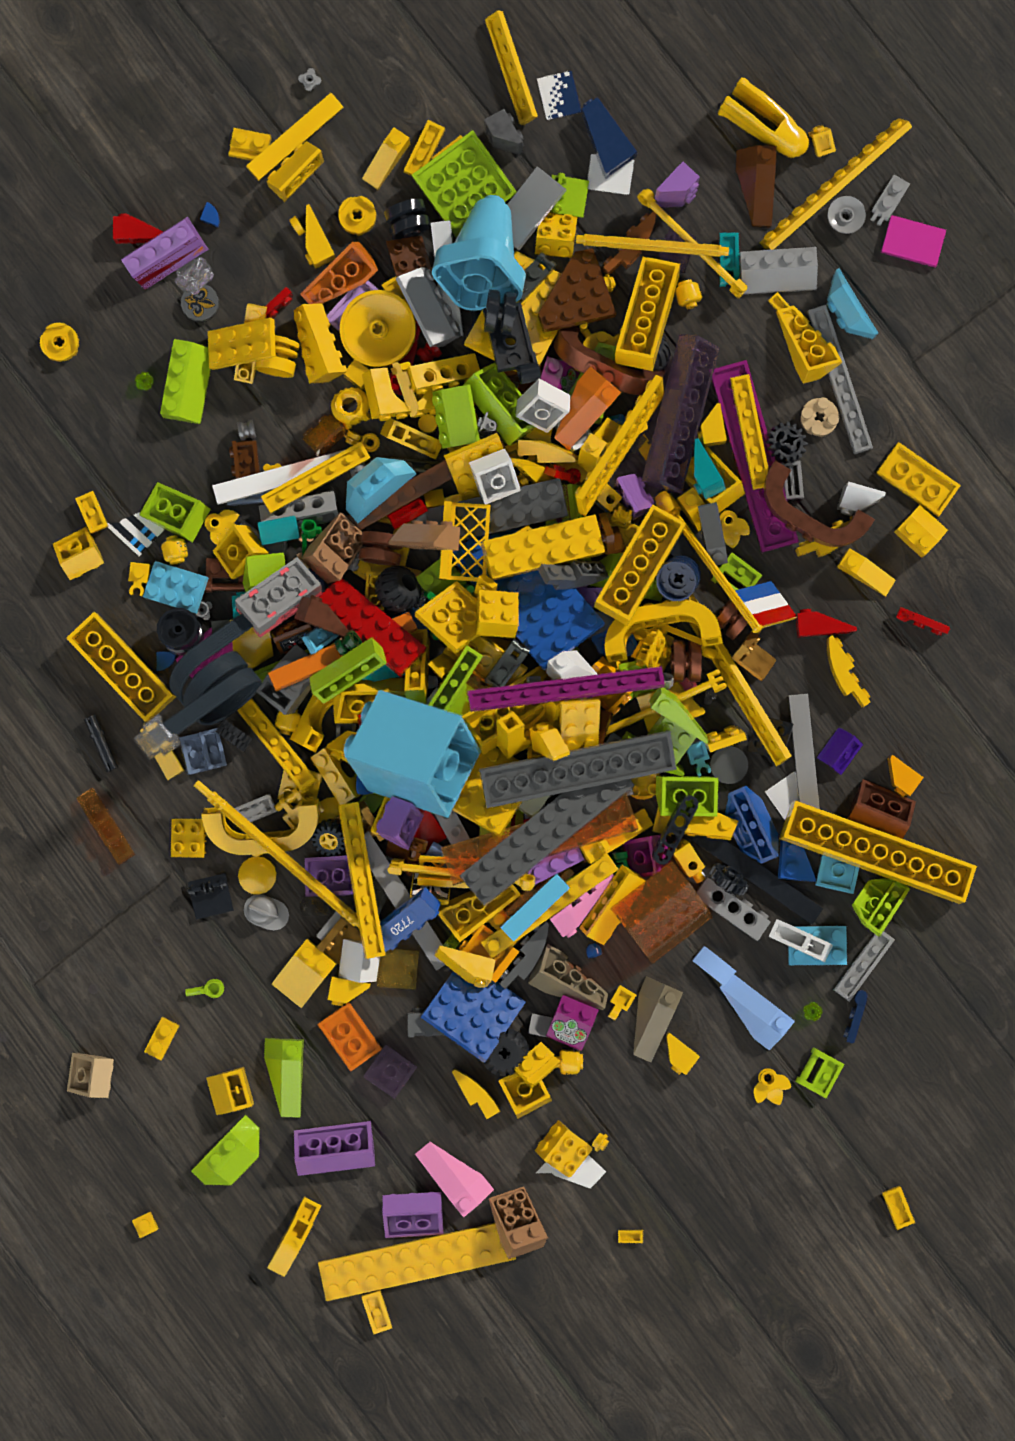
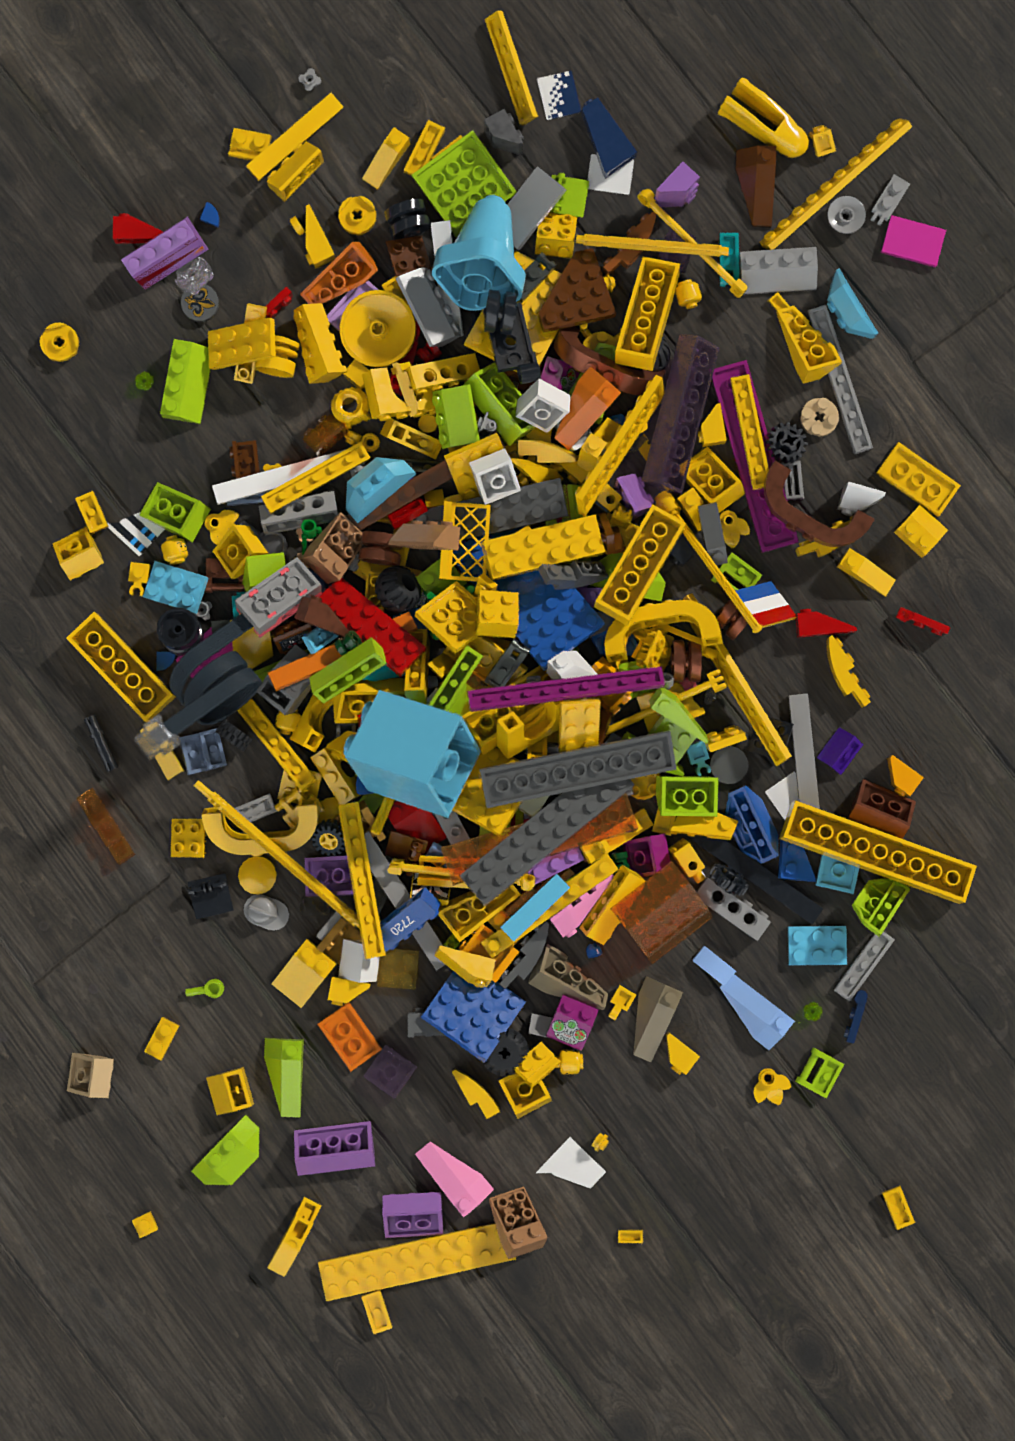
flat silver wheel [237,420,256,441] -> none
teal panel [258,515,300,545] -> none
medium lavender slope [376,796,424,850] -> none
yellow slope [529,722,570,761] -> none
yellow bracket [534,1120,592,1178] -> none
red plate [544,465,581,484] -> none
black beam [652,795,698,865] -> none
dark blue wheel [656,556,701,601] -> none
teal slope [694,438,726,500] -> none
pearl gold bracket [732,629,776,681] -> none
white slope [769,919,833,962] -> none

